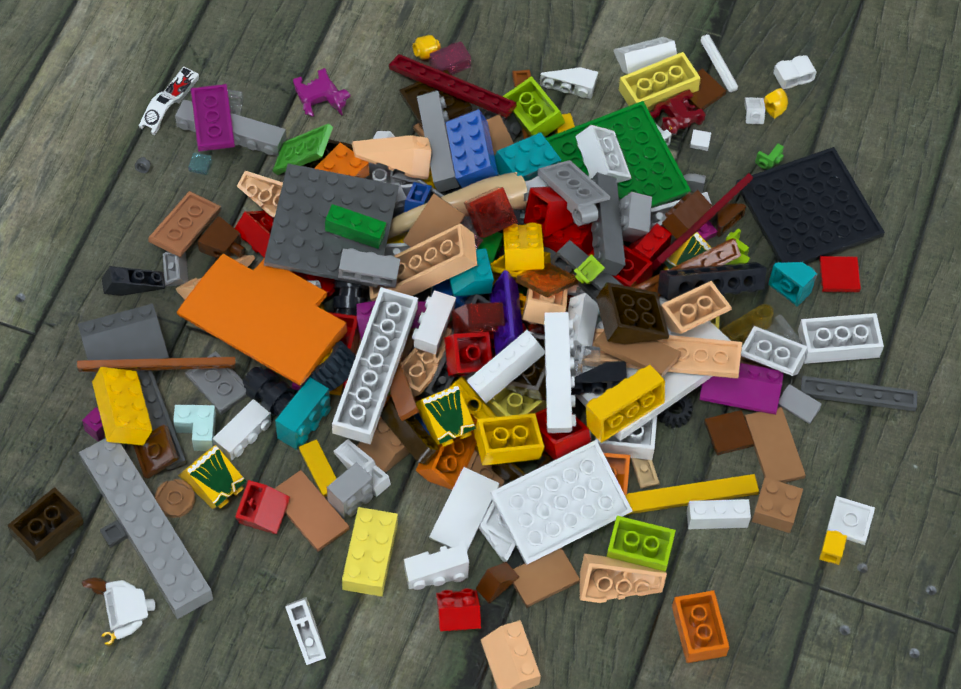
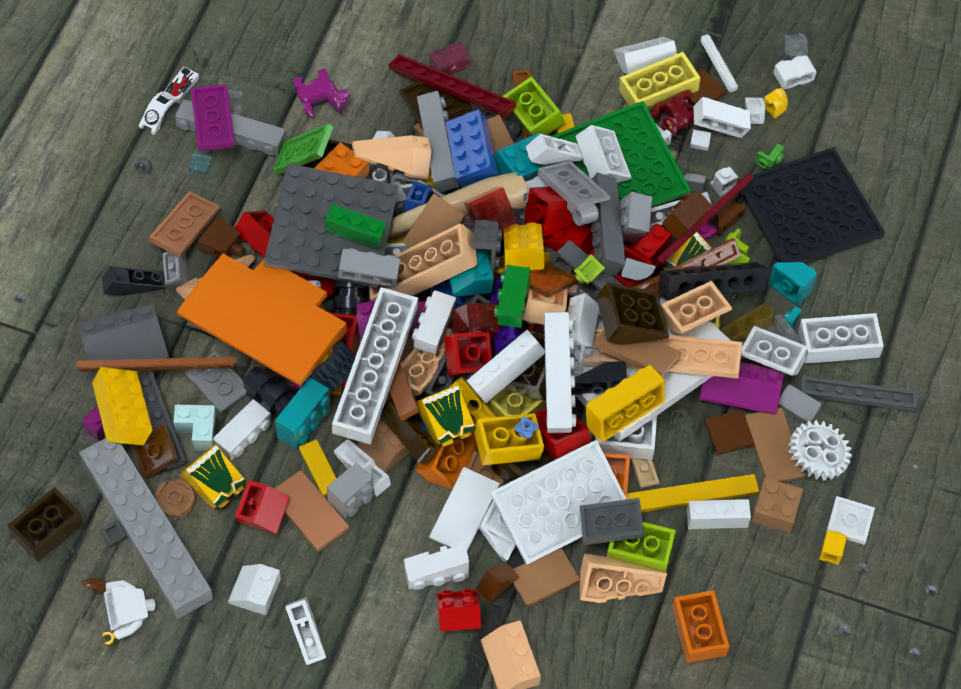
light nougat wedge [237,171,283,218] -> none
light yellow brick [342,507,398,597] -> none
yellow head [413,35,440,60] -> none
white slope [540,67,598,99] -> none
black tyre [657,395,693,428] -> none
red tile [819,256,861,292] -> none
none -> white slope [228,564,281,615]
none -> dark grey bracket [472,220,502,274]
none -> green brick [494,265,531,328]
none -> medium blue plate [515,417,538,438]
none -> white slope [526,134,583,165]
none -> dark grey plate [579,498,644,545]
none -> brick [621,258,656,280]
none -> white brick [694,97,751,138]
none -> white brick [710,167,738,197]
none -> teal plate [783,306,802,332]
none -> clear brick [784,33,807,57]
none -> white gear [788,420,852,480]

